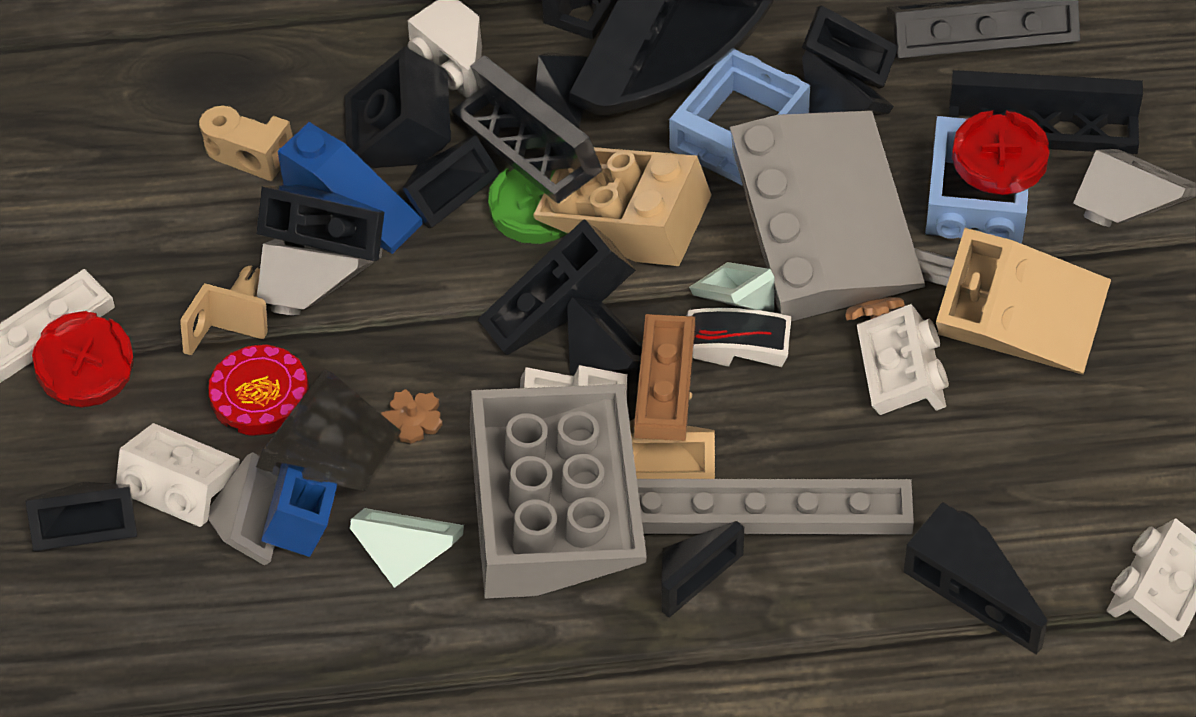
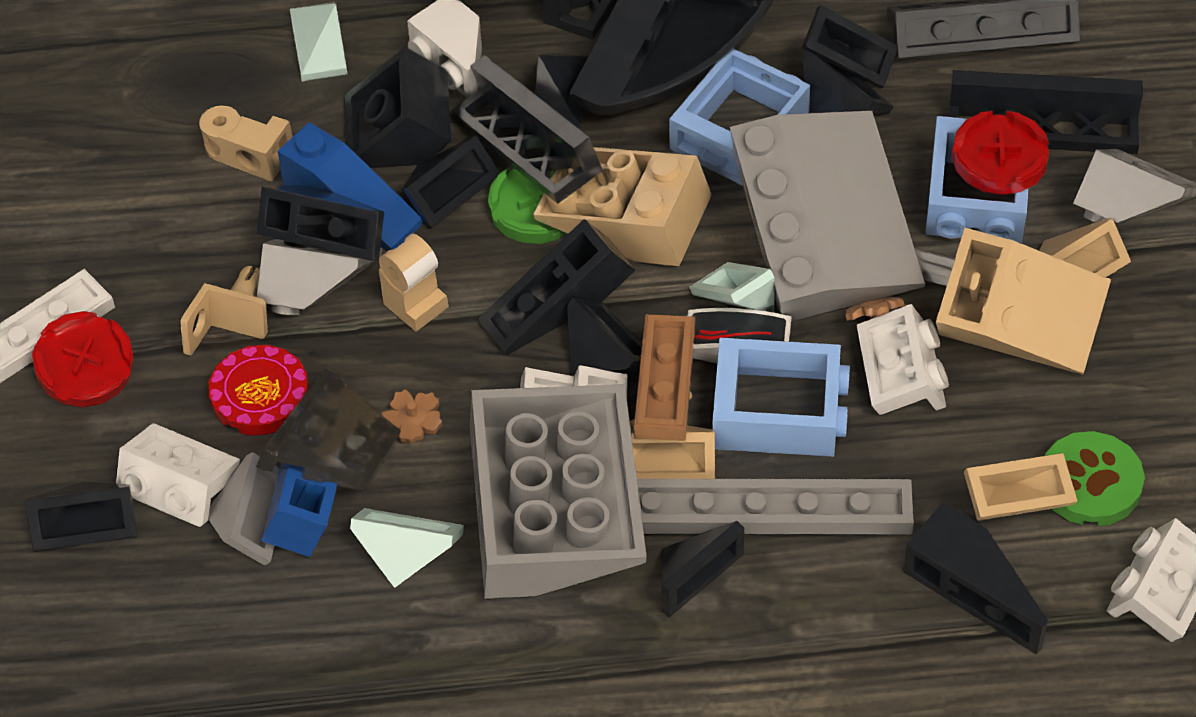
none -> light aqua slope [290,2,347,81]
none -> tan leg [379,233,449,332]
none -> light blue window [713,338,850,457]
none -> tan slope [964,453,1078,521]
none -> tan slope [1039,218,1131,277]
none -> bright green tile [1045,431,1145,526]

